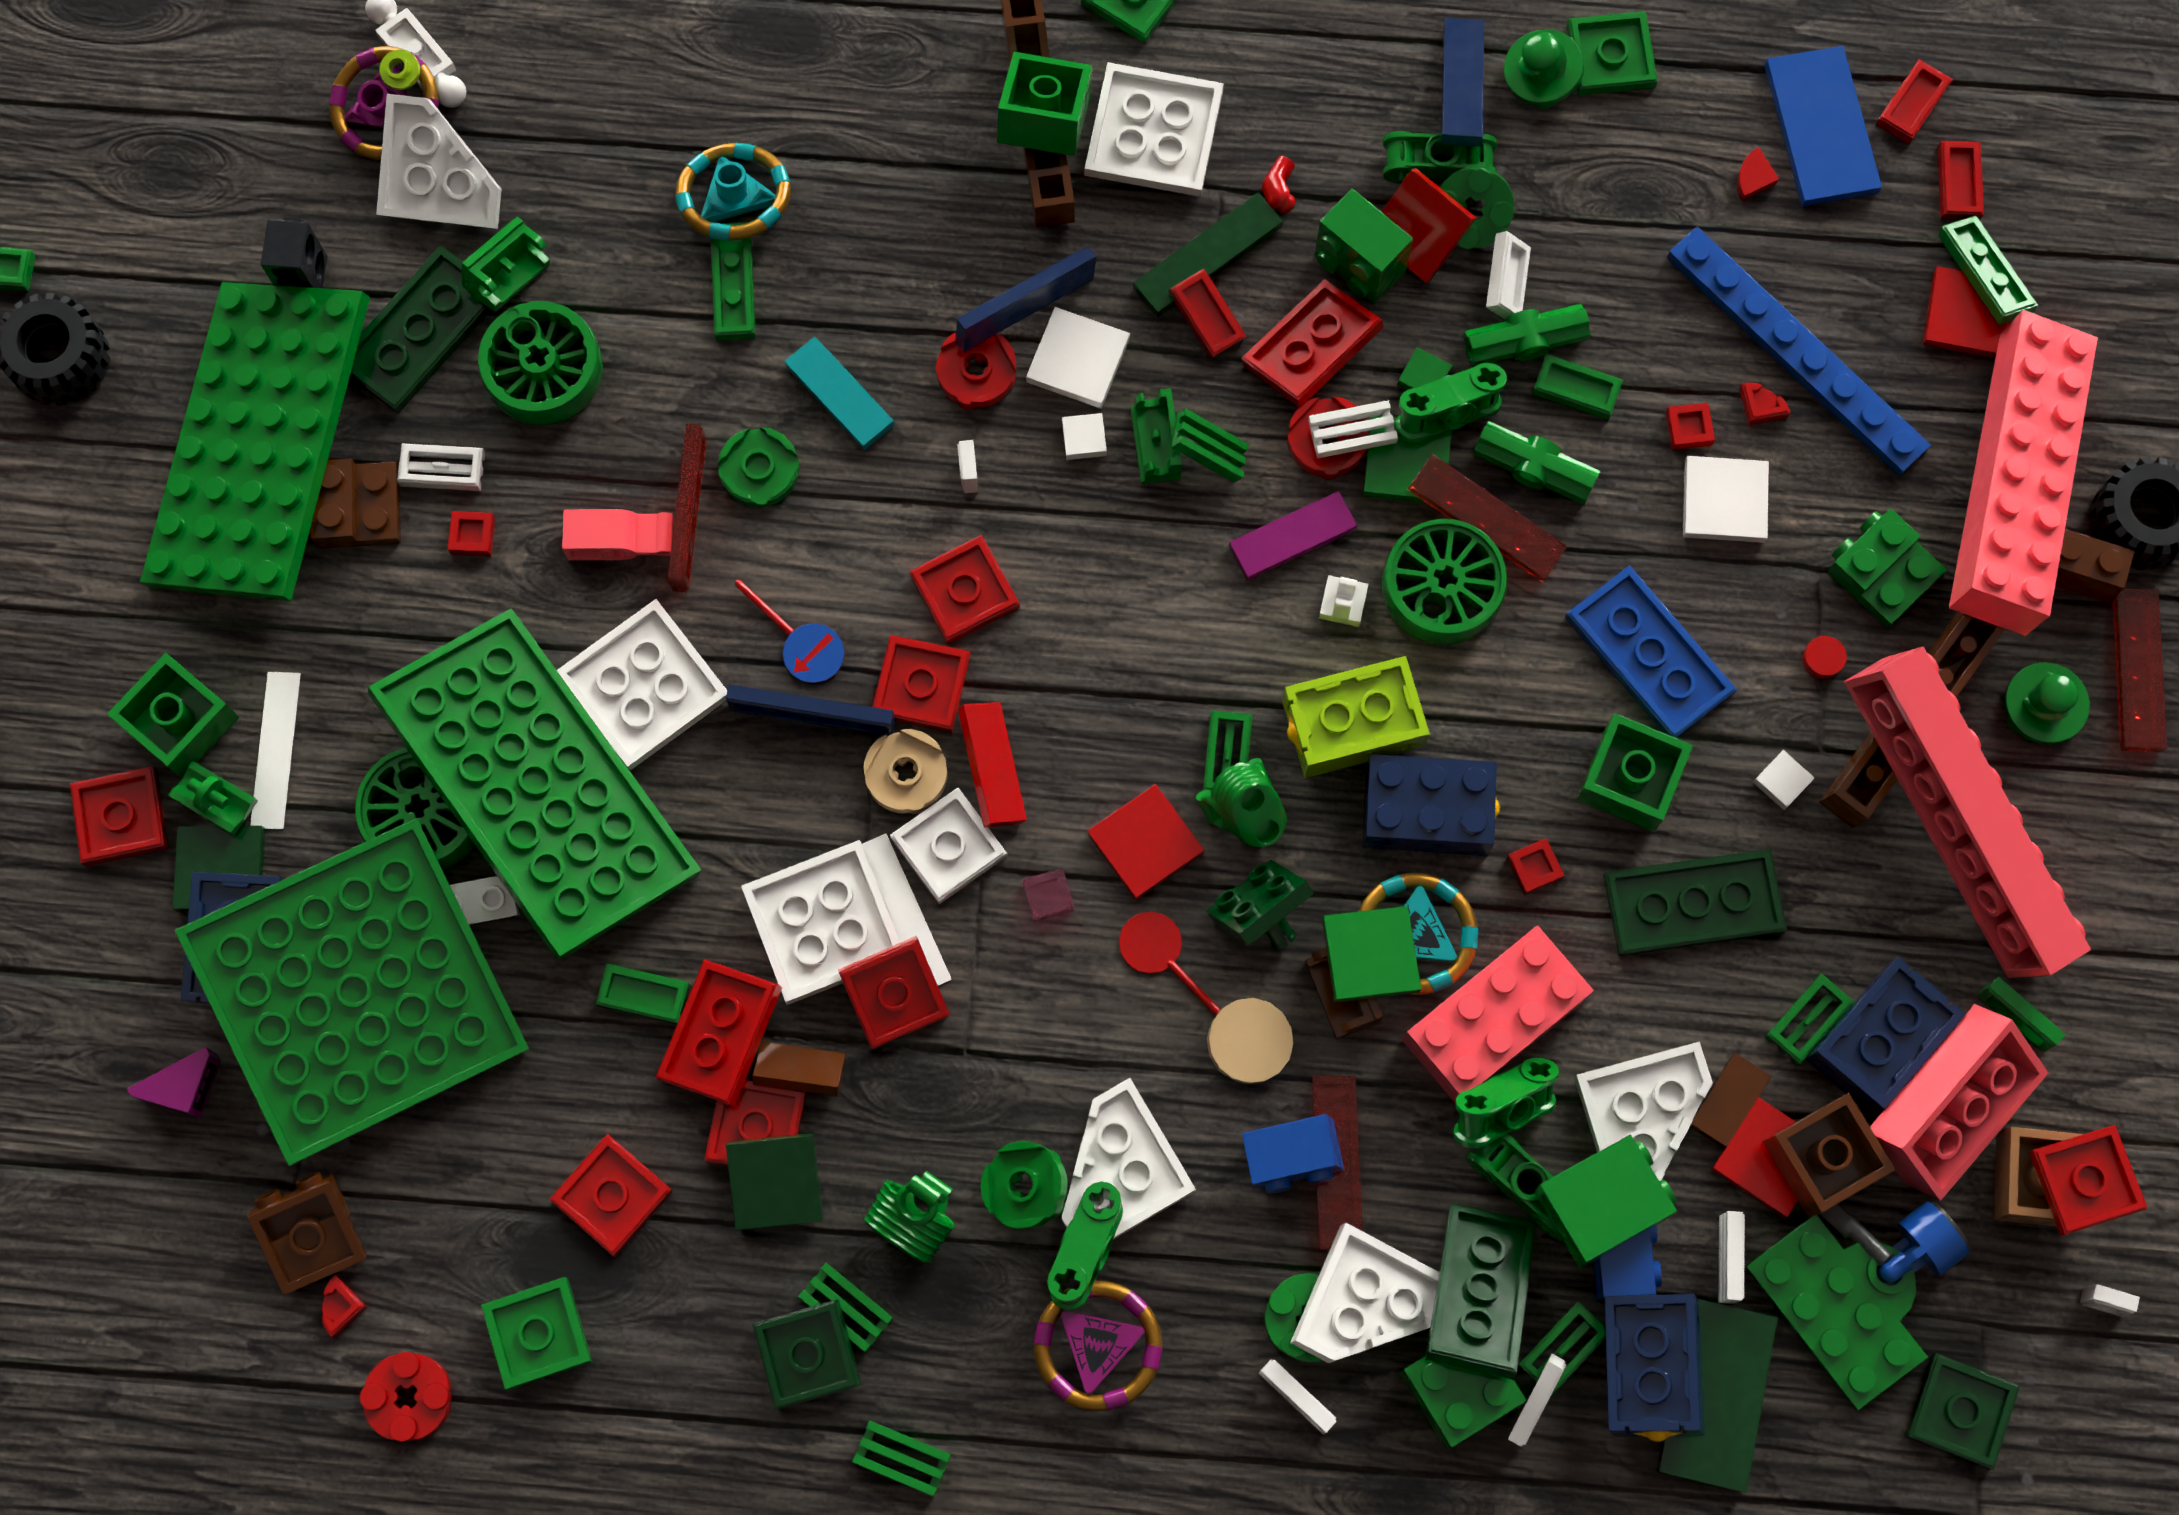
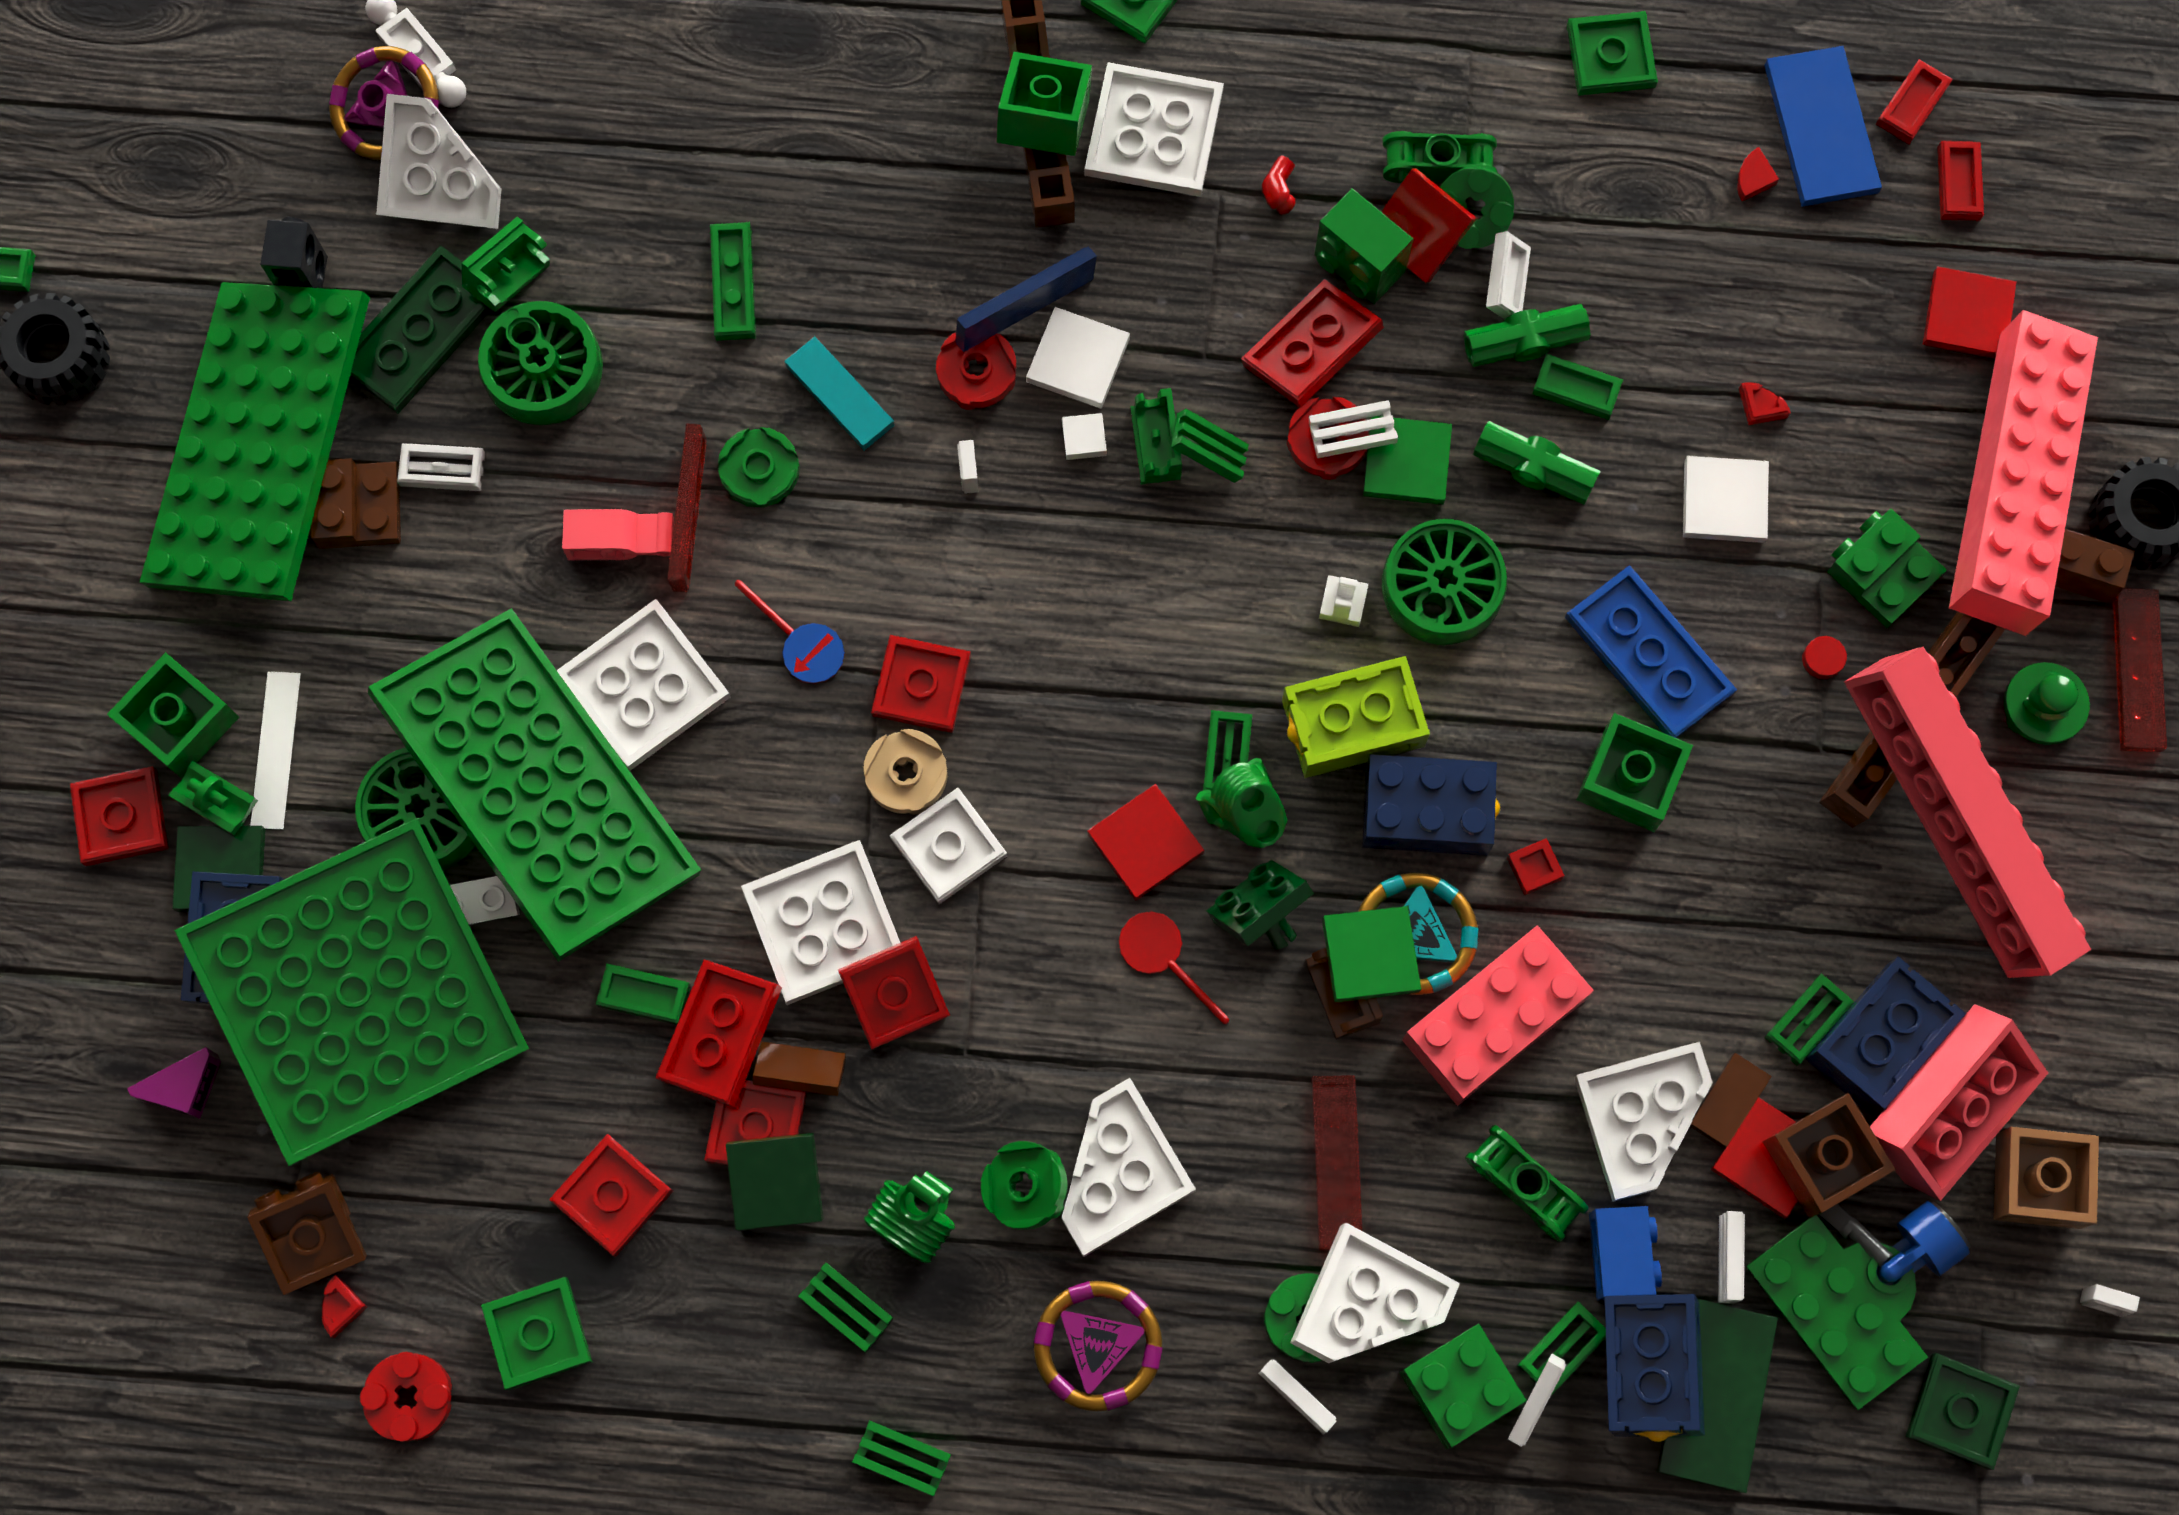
lime plate [380,49,420,90] -> none
red tile [448,511,495,557] -> none
teal piece [675,142,791,241] -> none
dark blue tile [726,684,896,736] -> none
dark green tile [752,1299,862,1410] -> none
white sticker [862,834,952,986] -> none
red tile [909,535,1020,645] -> none
red tile [958,702,1027,828] -> none
clear pink tile [1022,868,1074,922] -> none
green piece [1047,1181,1123,1311] -> none
dark green tile [1133,193,1283,318] -> none
red tile [1168,269,1247,359] -> none
tan tile [1207,998,1293,1084] -> none
magenta tile [1229,491,1357,581] -> none
blue brick [1242,1114,1344,1194] -> none
green piece [1395,363,1507,443] -> none
green tile [1397,347,1452,390] -> none
clear red tile [1407,454,1567,582] -> none
dark green tile [1425,1203,1536,1380] -> none
dark blue tile [1441,18,1484,147] -> none
green piece [1453,1058,1559,1148] -> none
green plate [1504,29,1584,109] -> none
green brick [1534,1134,1677,1269] -> none
dark green tile [1603,849,1787,956] -> none
red tile [1665,402,1715,450] -> none
blue plate [1667,226,1931,477] -> none
white tile [1753,750,1814,810] -> none
green tile [1938,216,2038,325] -> none
green tile [1978,976,2066,1052] -> none
red tile [2029,1125,2148,1236] -> none

